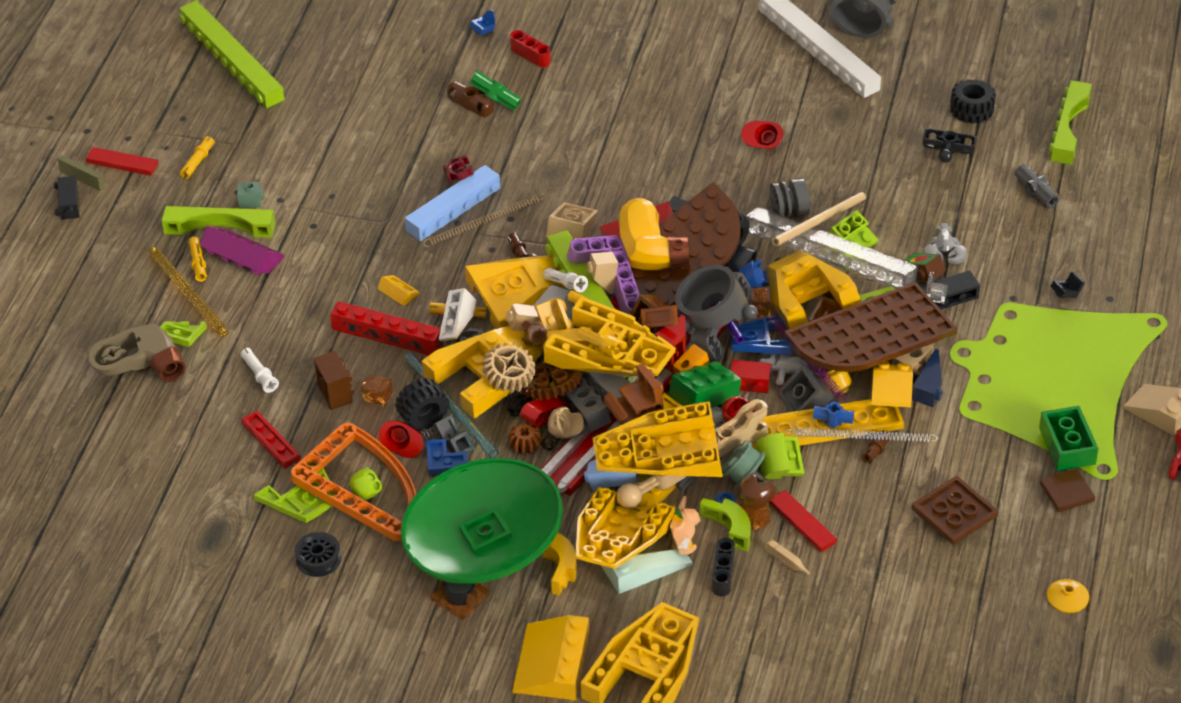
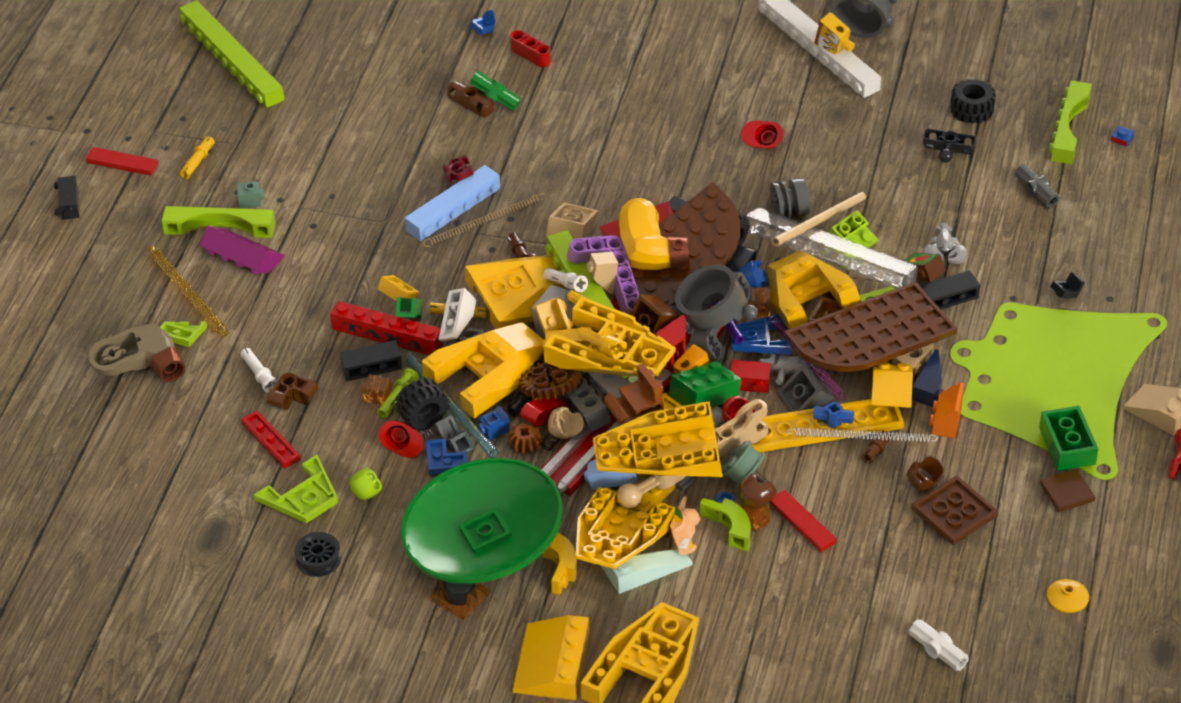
olive tile [58,155,105,191] -> none
yellow pin [188,237,207,282] -> none
orange beam [291,423,416,541] -> none
reddish brown brick [314,351,354,410] -> none
tan gear [482,342,535,394] -> none
tan brick [506,303,538,331] -> none
reddish brown rock [521,320,547,344] -> none
dark orange tile [641,305,678,328] -> none
black beam [712,537,735,597] -> none
lime brick [755,433,804,479] -> none
tan piece [764,539,810,575] -> none
yellow head [824,370,852,395] -> none
clear panel [926,272,948,303] -> none
none -> reddish brown piece [267,373,318,410]
none -> black brick [340,340,402,382]
none -> lime pin [377,368,419,419]
none -> green window [396,297,423,318]
none -> blue window [477,405,509,441]
none -> yellow torso [814,12,855,54]
none -> reddish brown helmet [907,456,944,491]
none -> white piece [909,619,969,671]
none -> orange slope [929,383,964,438]
none -> blue plate [1110,126,1135,147]

